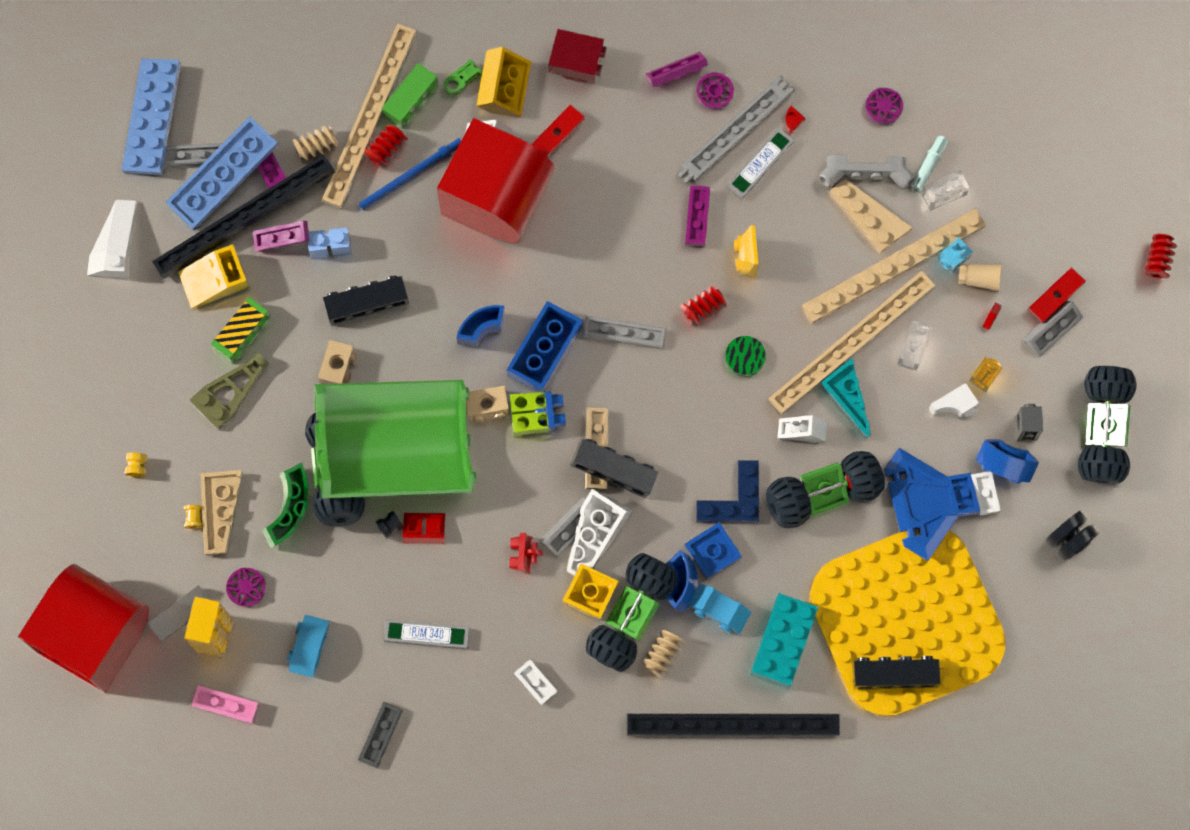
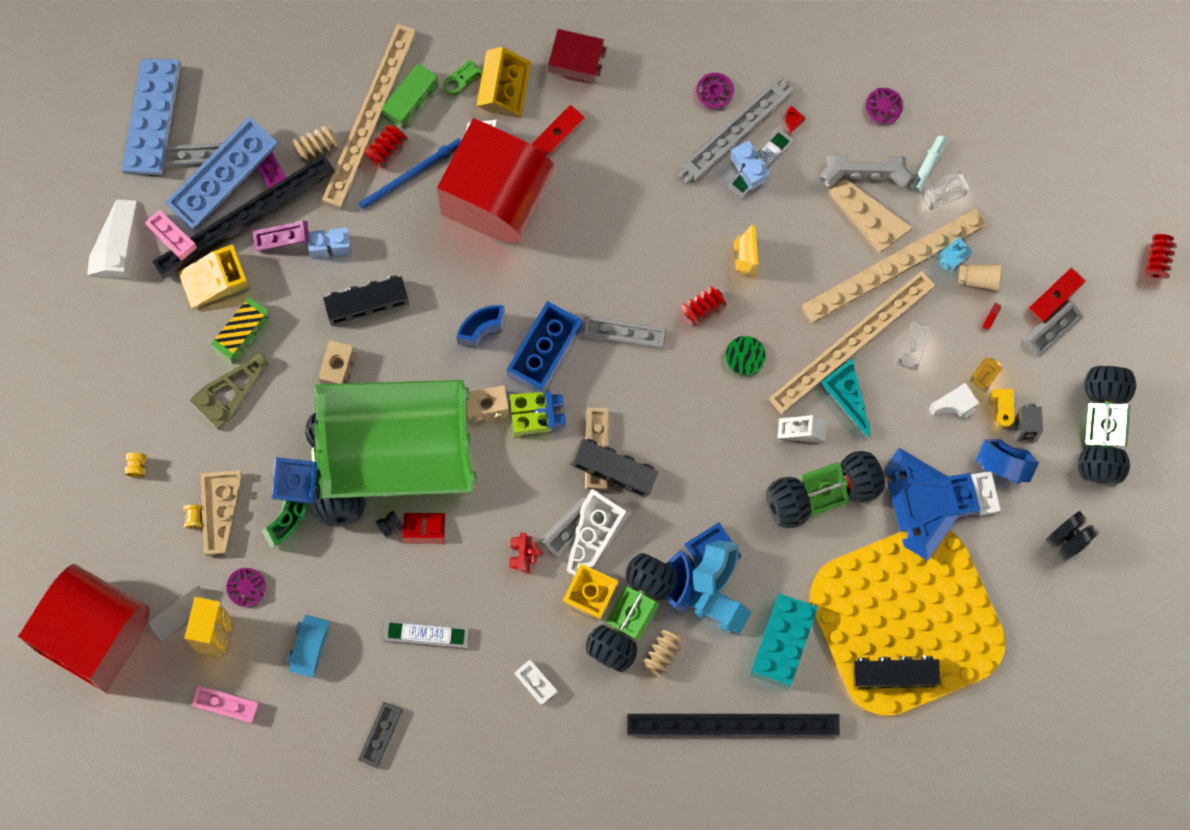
magenta plate [645,52,708,87] -> none
magenta plate [685,185,710,247] -> none
dark blue plate [696,460,759,523] -> none
none -> bright pink plate [145,210,197,261]
none -> blue plate [271,457,317,504]
none -> dark azure brick [693,540,739,595]
none -> light blue piece [730,140,770,190]
none -> yellow leg [990,389,1015,430]

